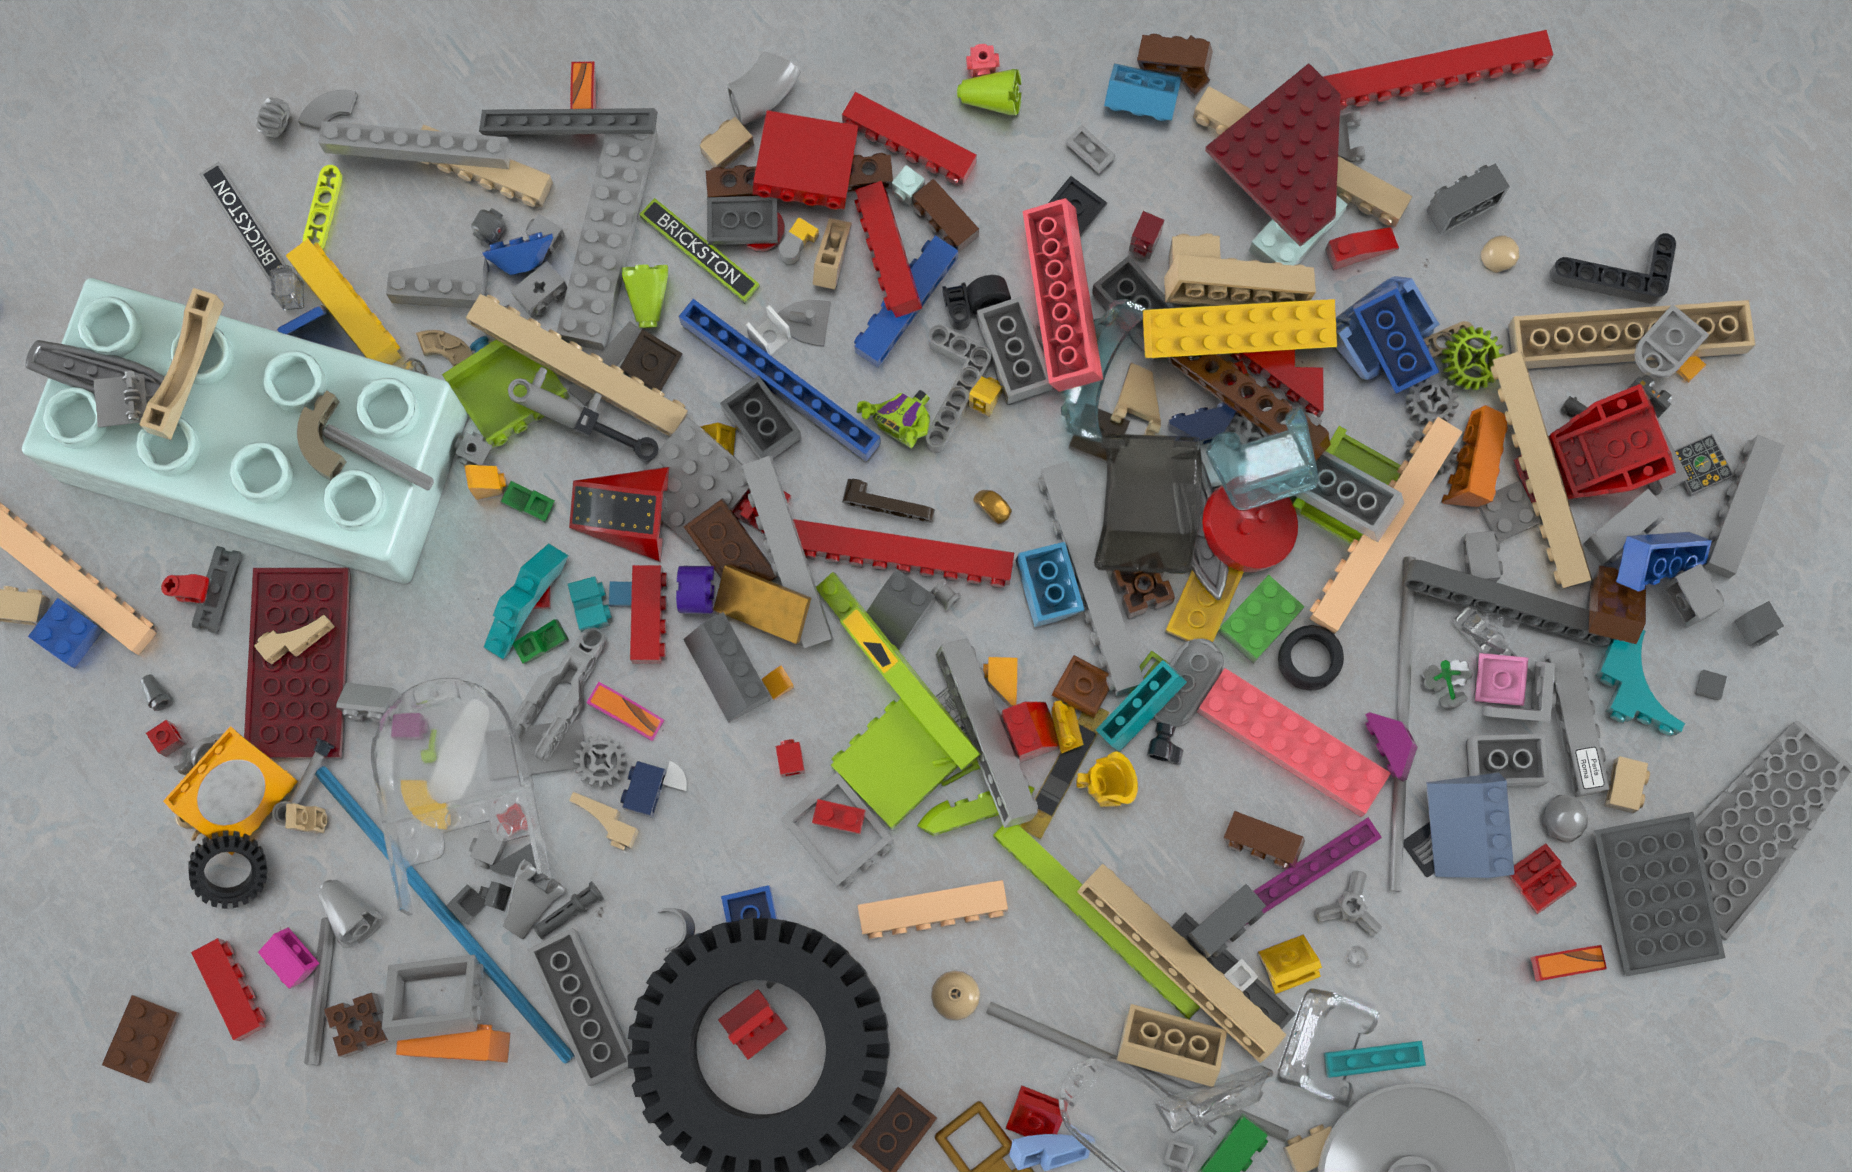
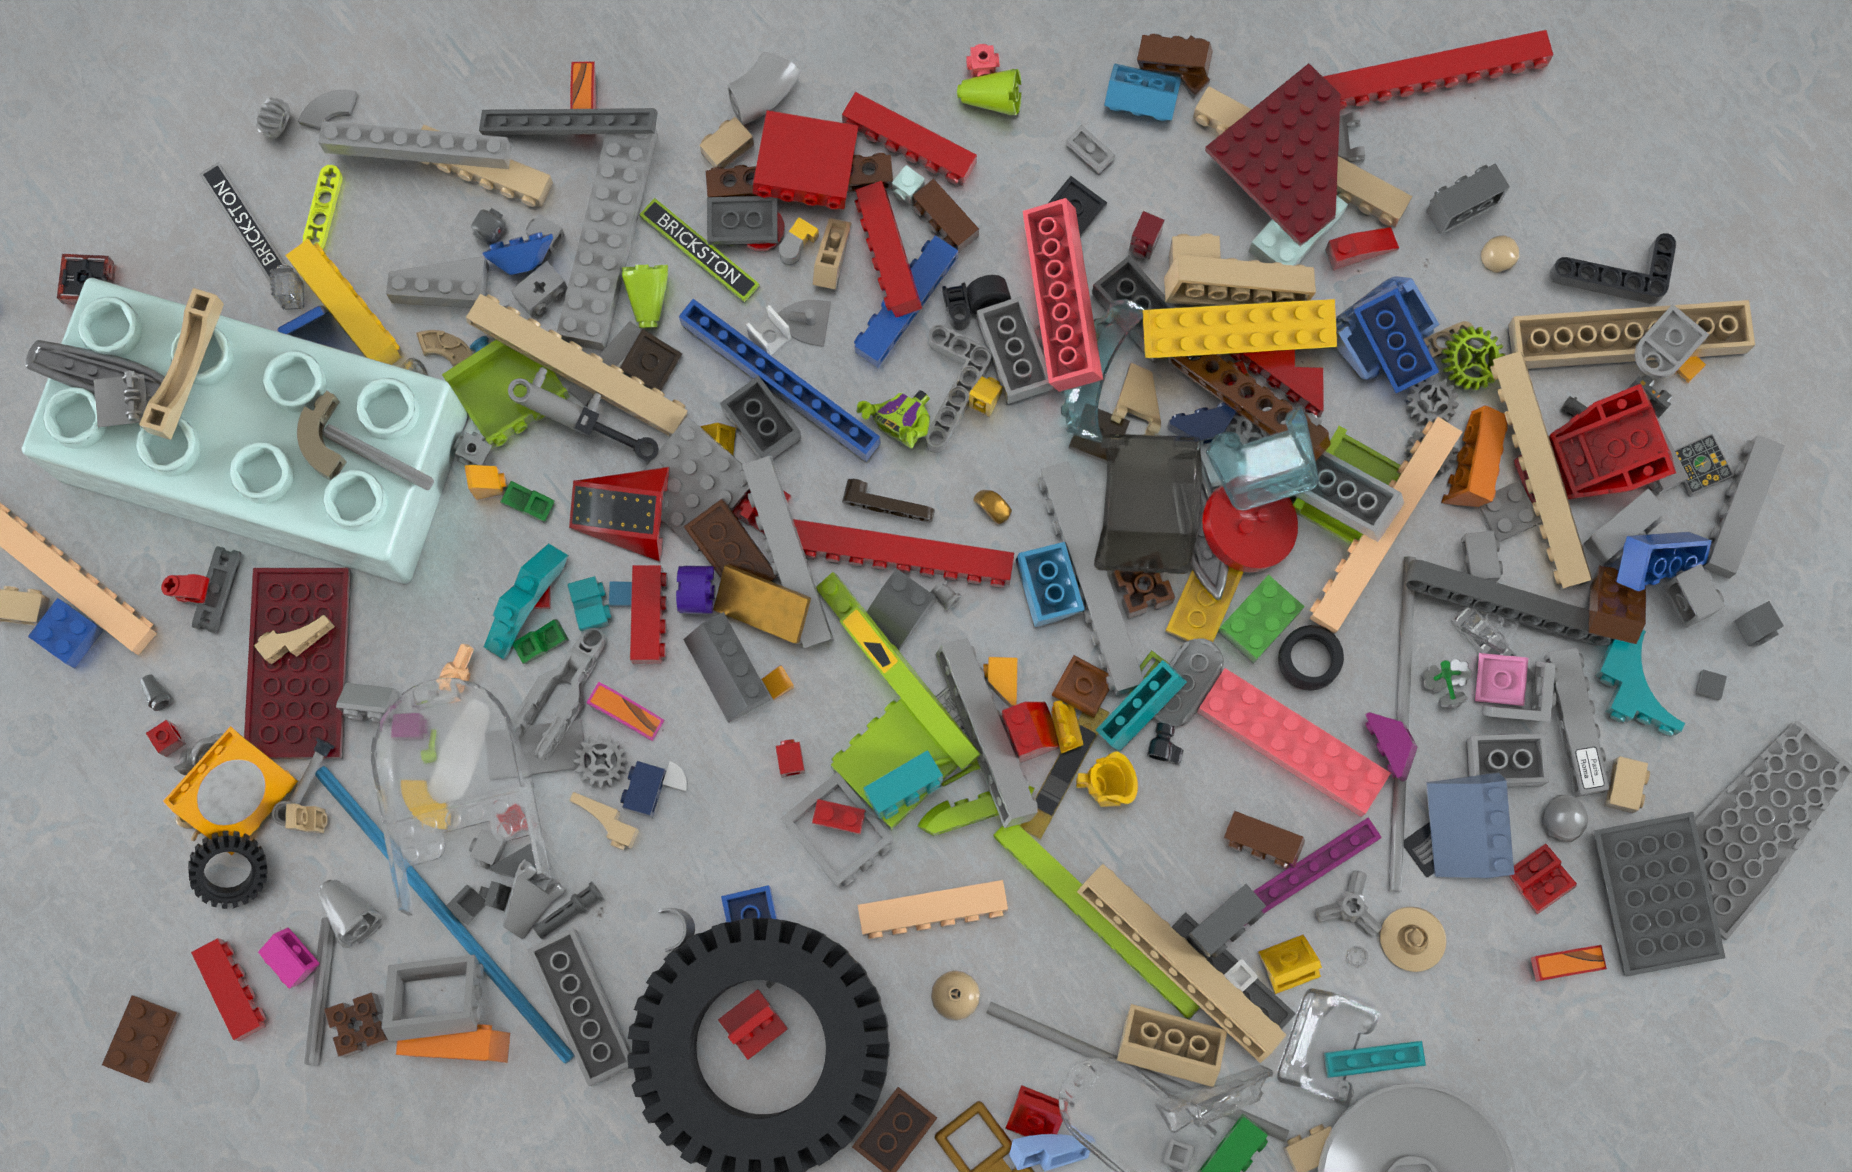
none -> piece [57,254,114,305]
none -> light nougat axle [436,644,474,692]
none -> teal brick [864,750,943,820]
none -> tan hat [1380,907,1447,972]

